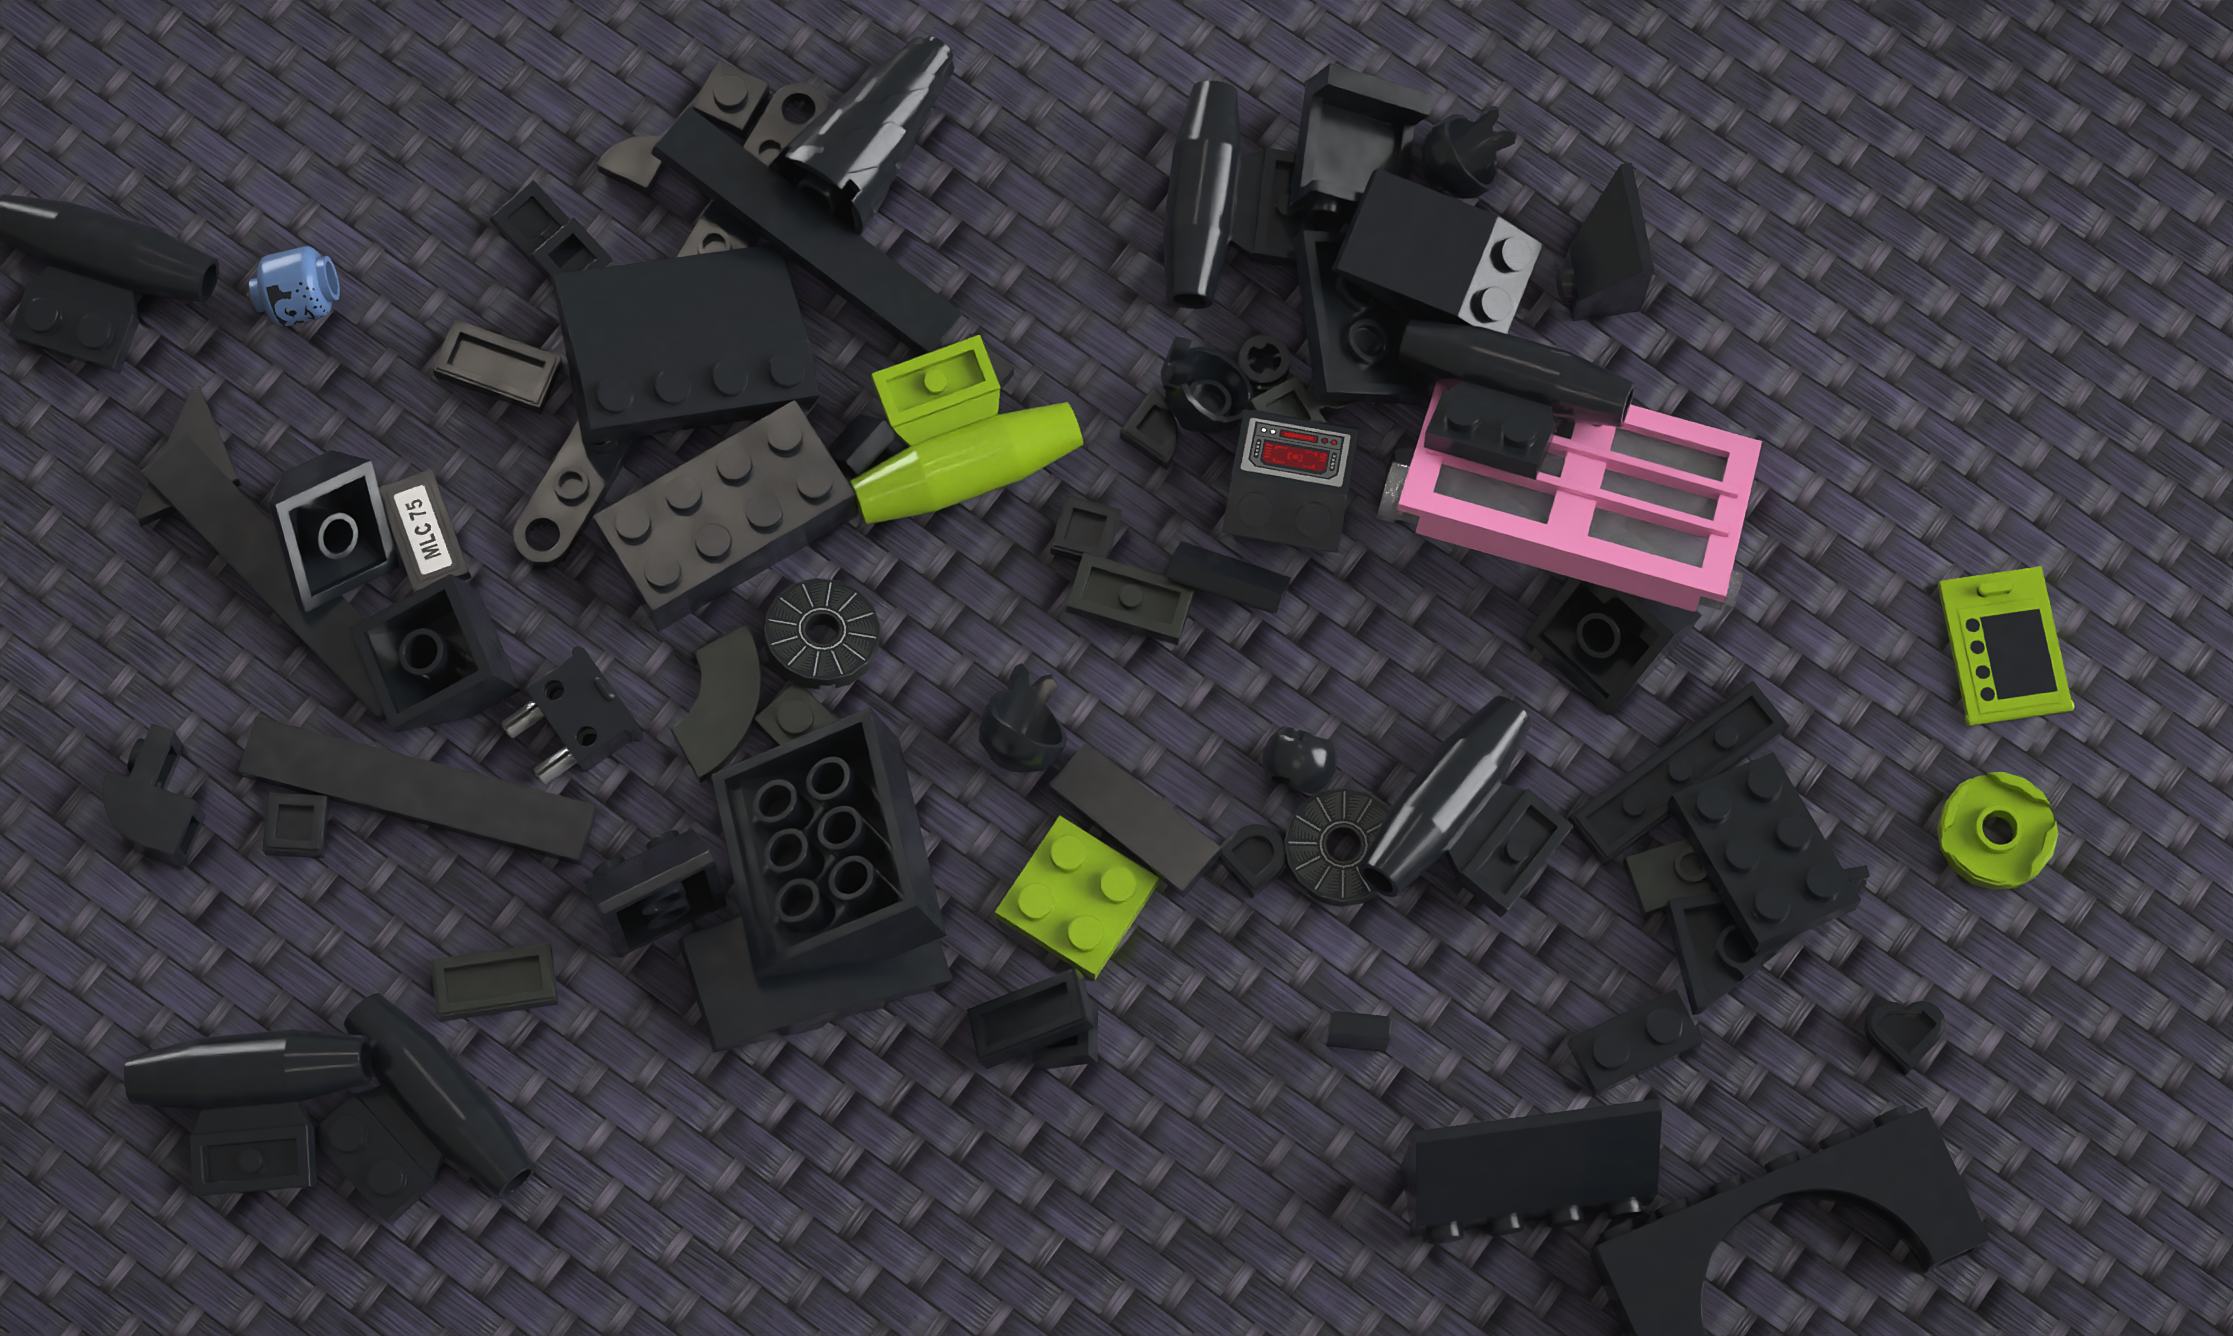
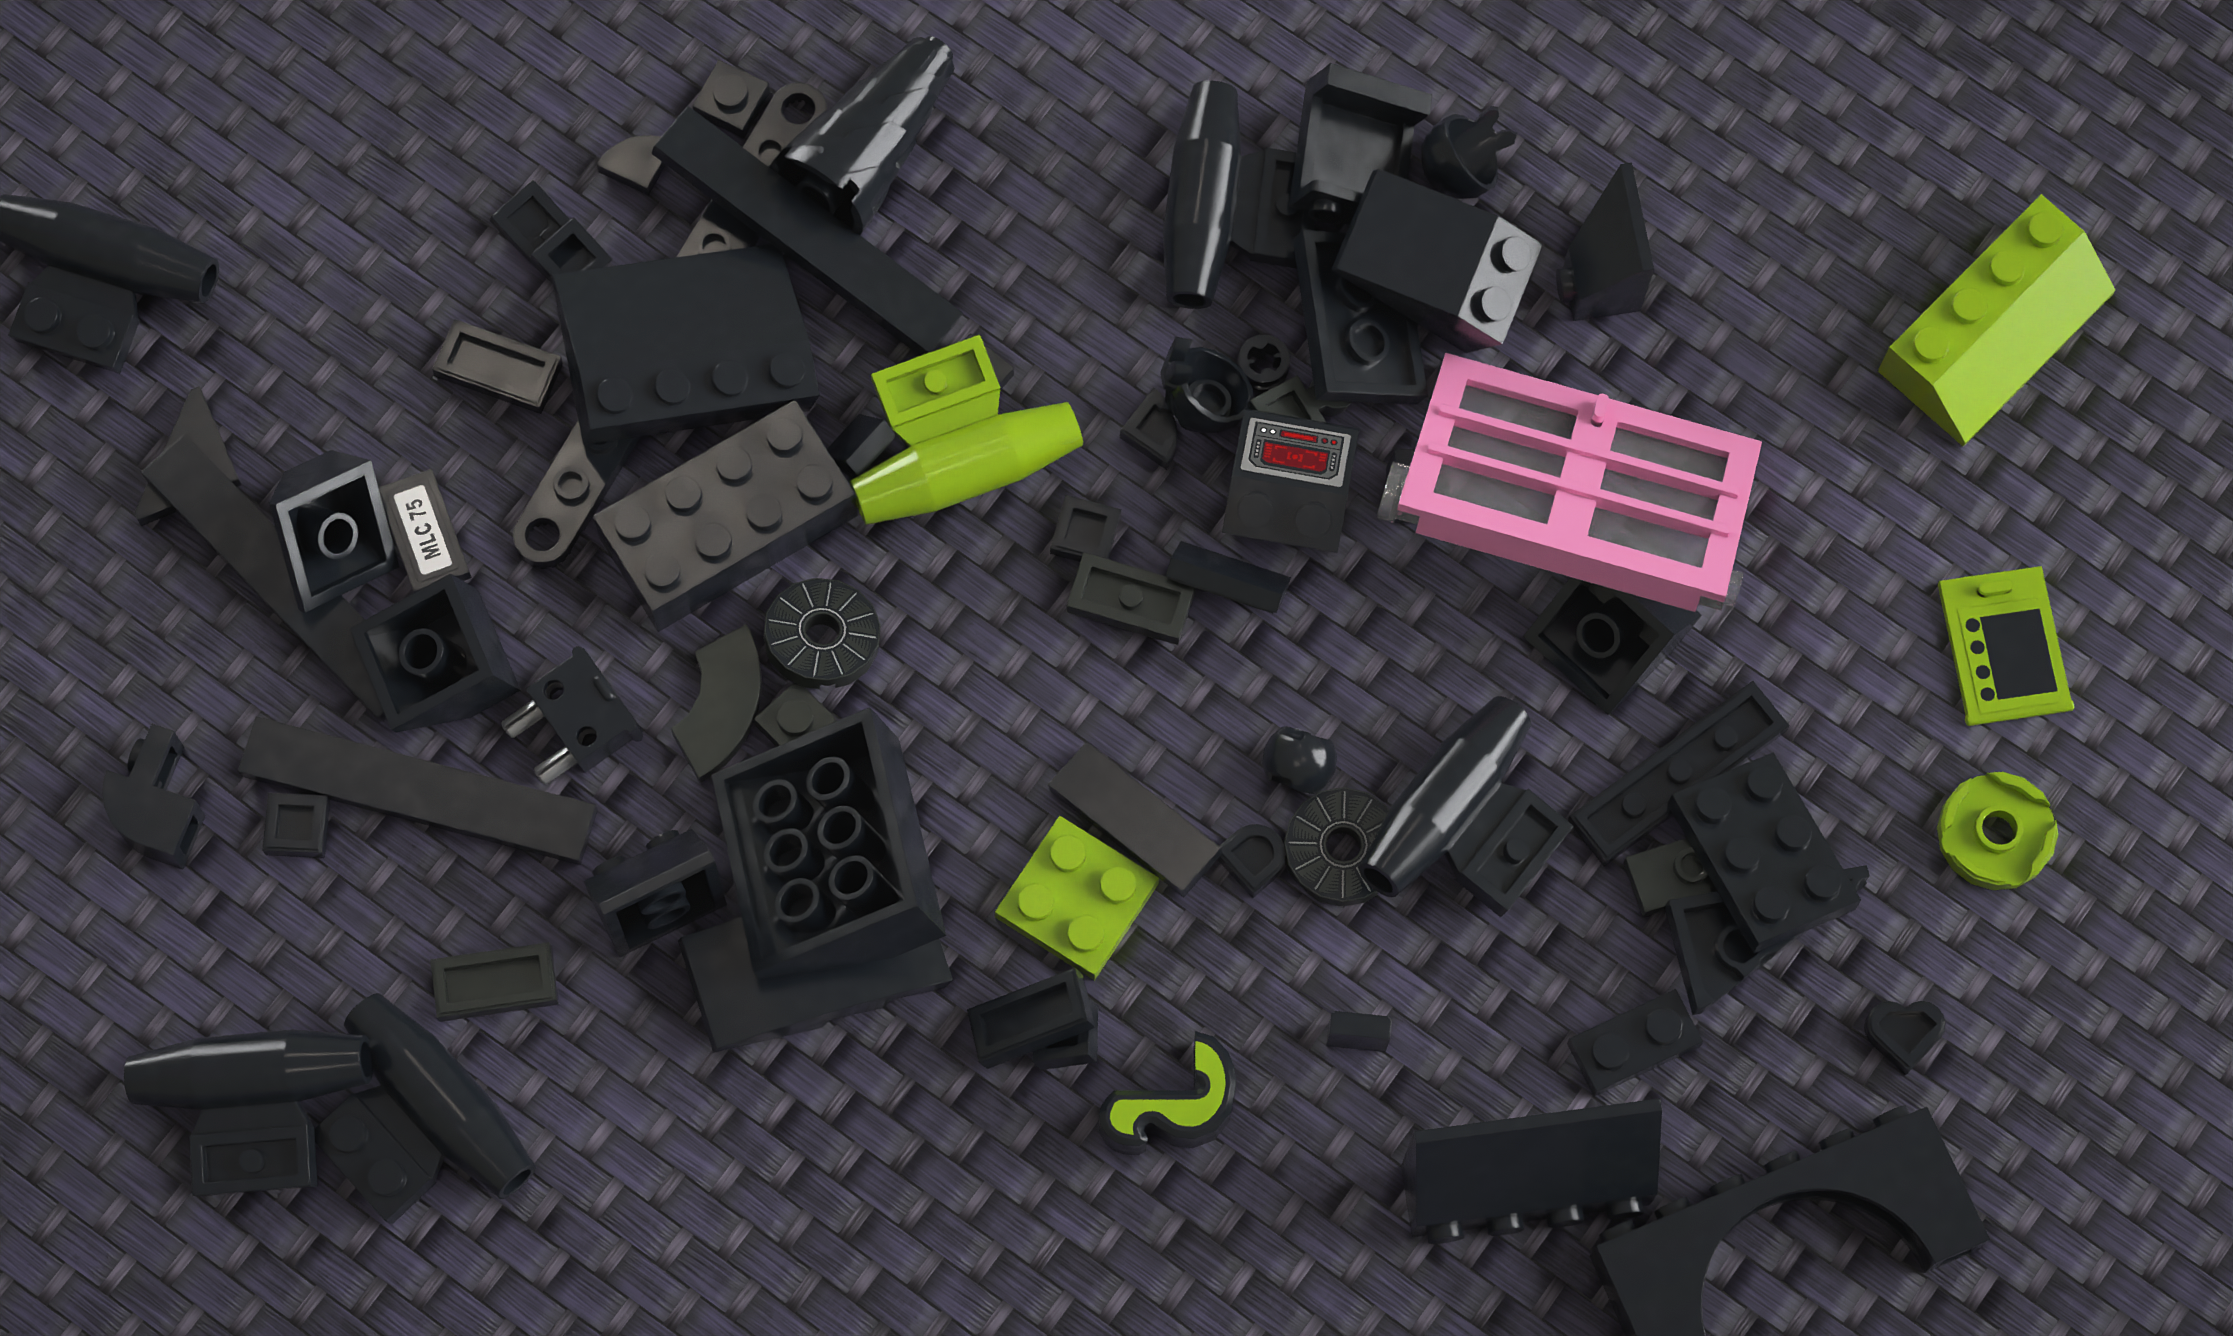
medium blue head [249,246,340,327] -> none
black piece [979,663,1067,773] -> none
black plate [1399,319,1635,480] -> none
none -> black animal [1098,1031,1236,1155]
none -> lime slope [1878,194,2115,447]

